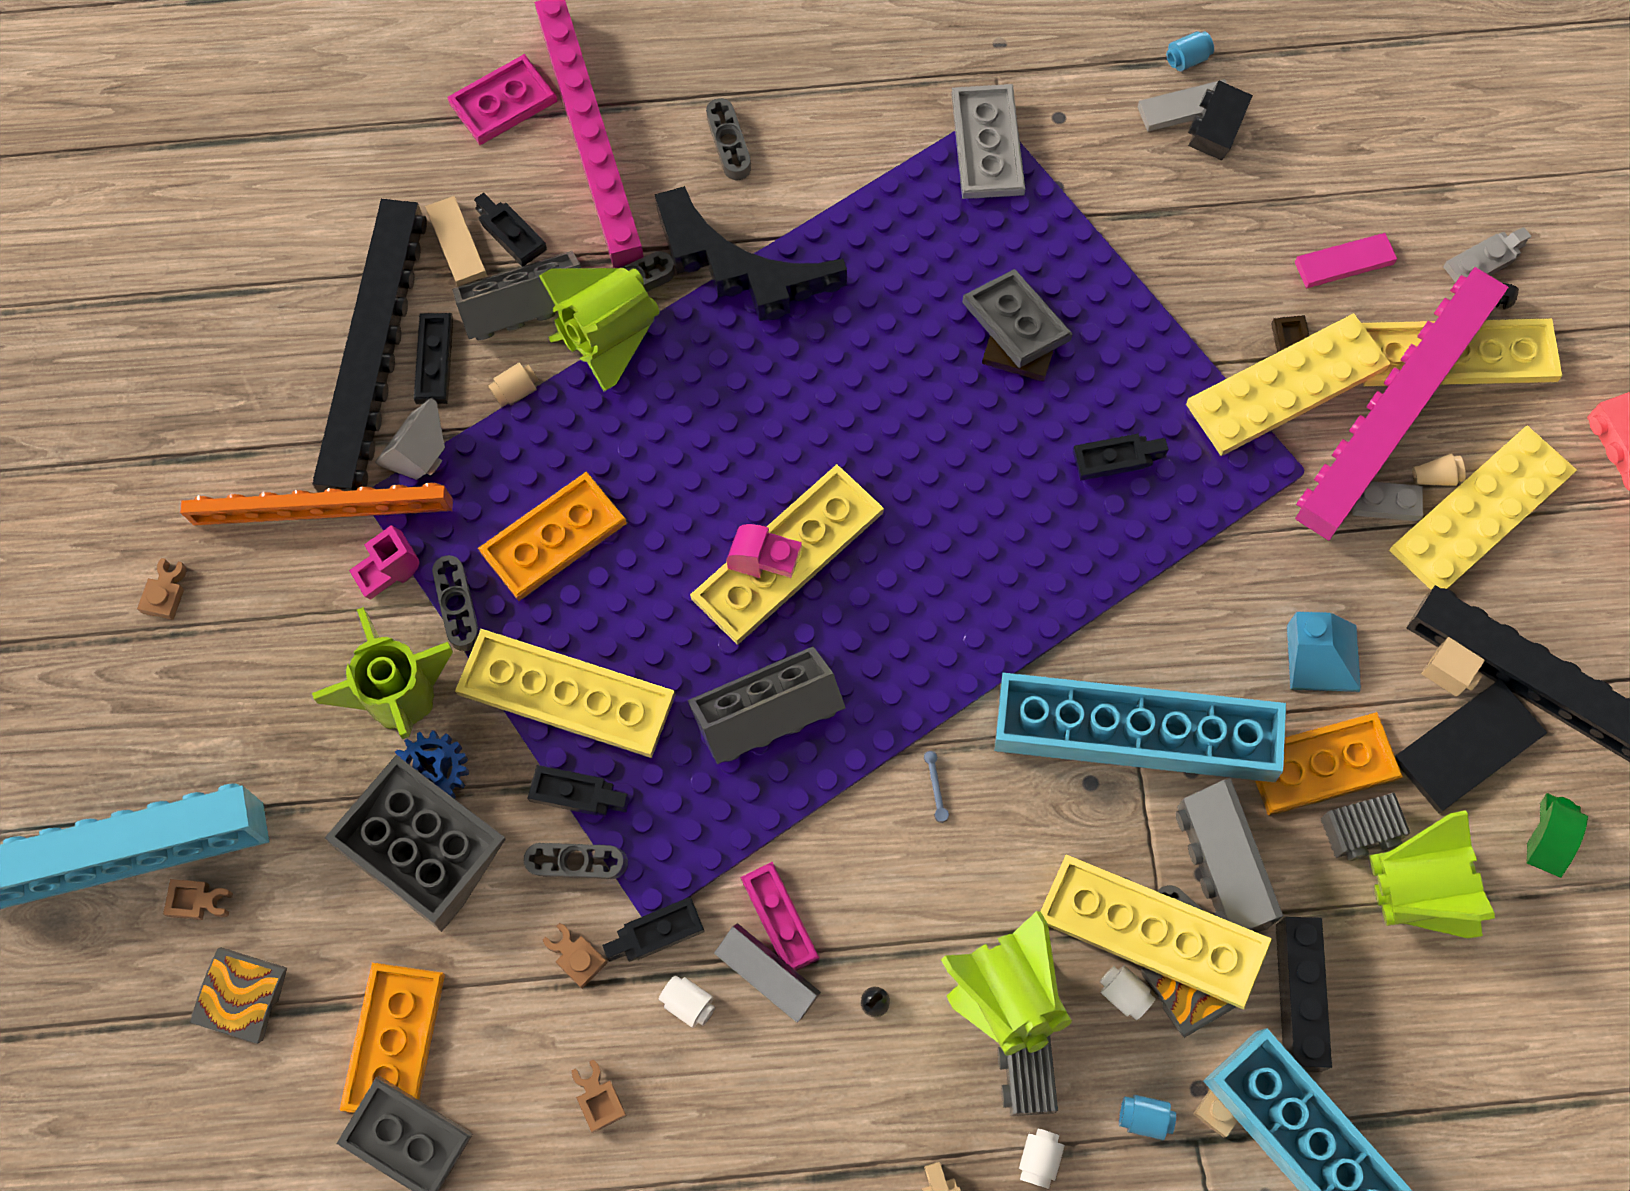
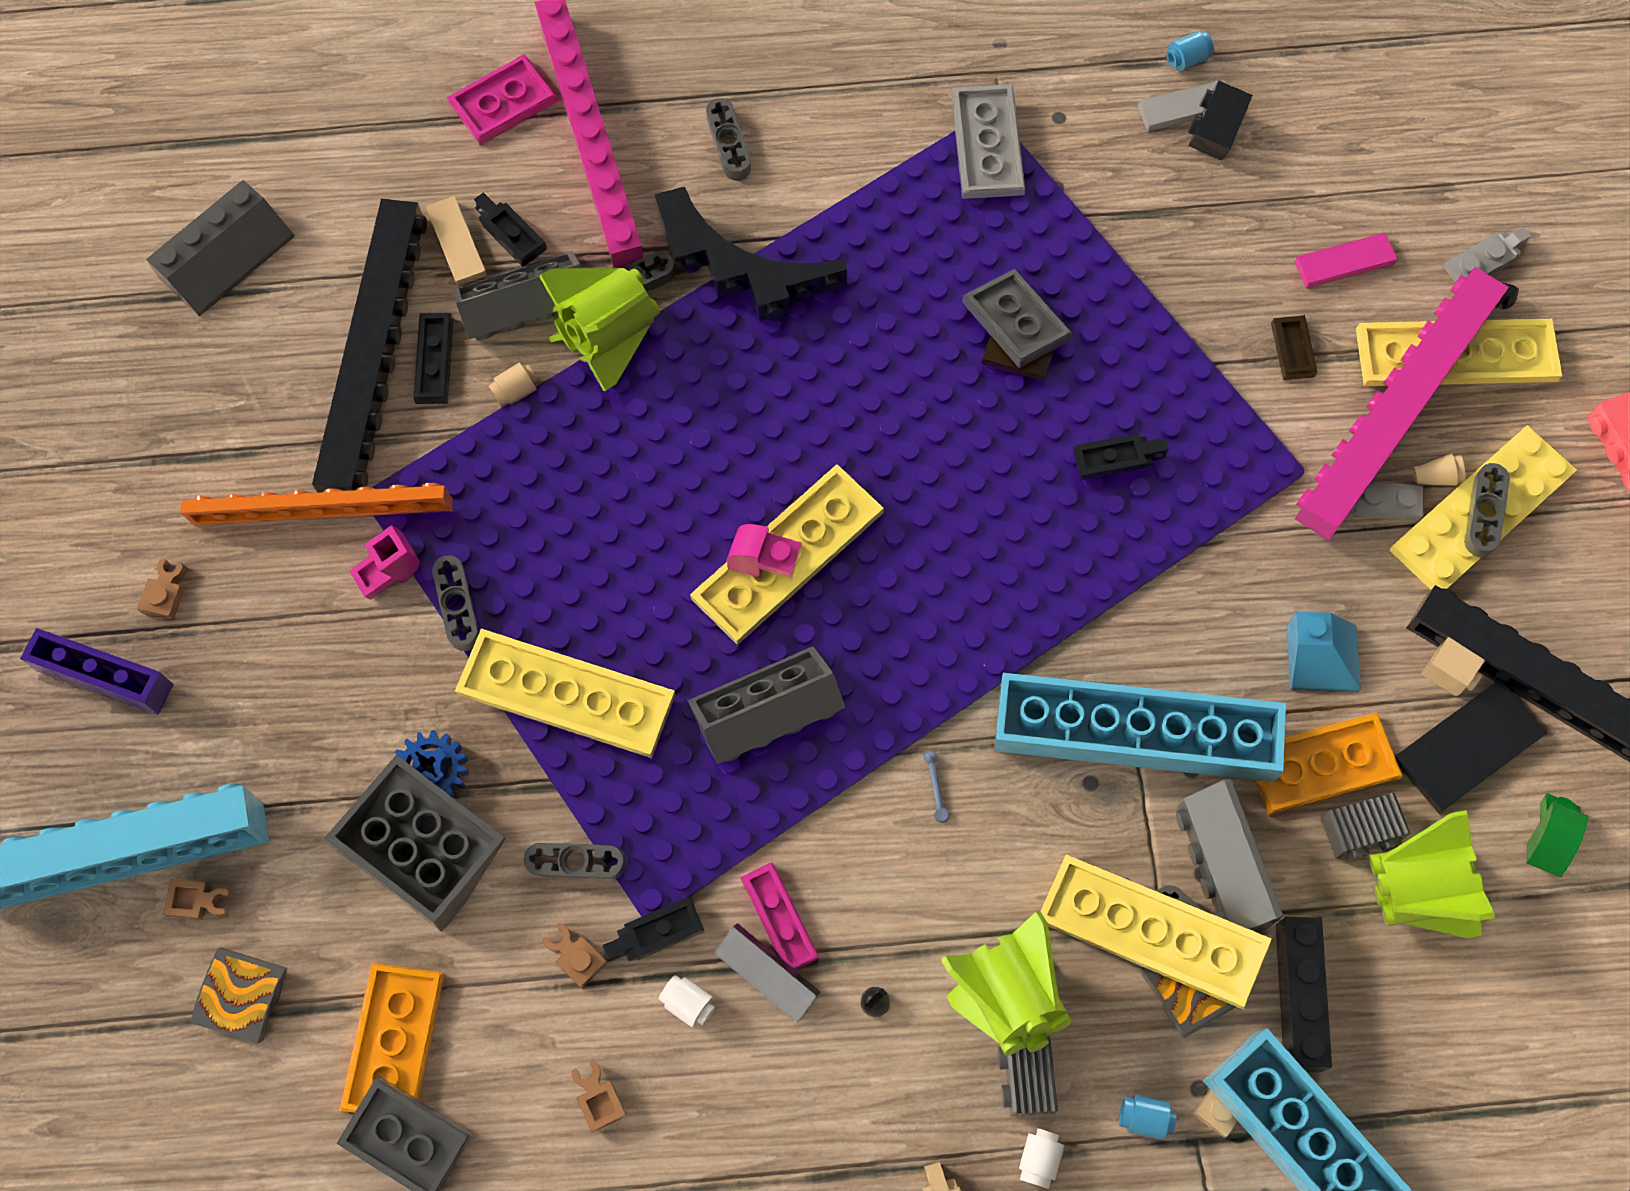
lime brick [312,607,453,739] -> none
light grey slope [375,398,445,480] -> none
light orange tile [478,471,627,602] -> none
black hinge [527,765,630,816] -> none
white brick [1100,965,1156,1020] -> none
light yellow plate [1186,313,1391,456] -> none
none -> dark purple brick [20,628,174,715]
none -> dark grey slope [146,180,295,316]
none -> dark grey beam [1464,463,1510,557]

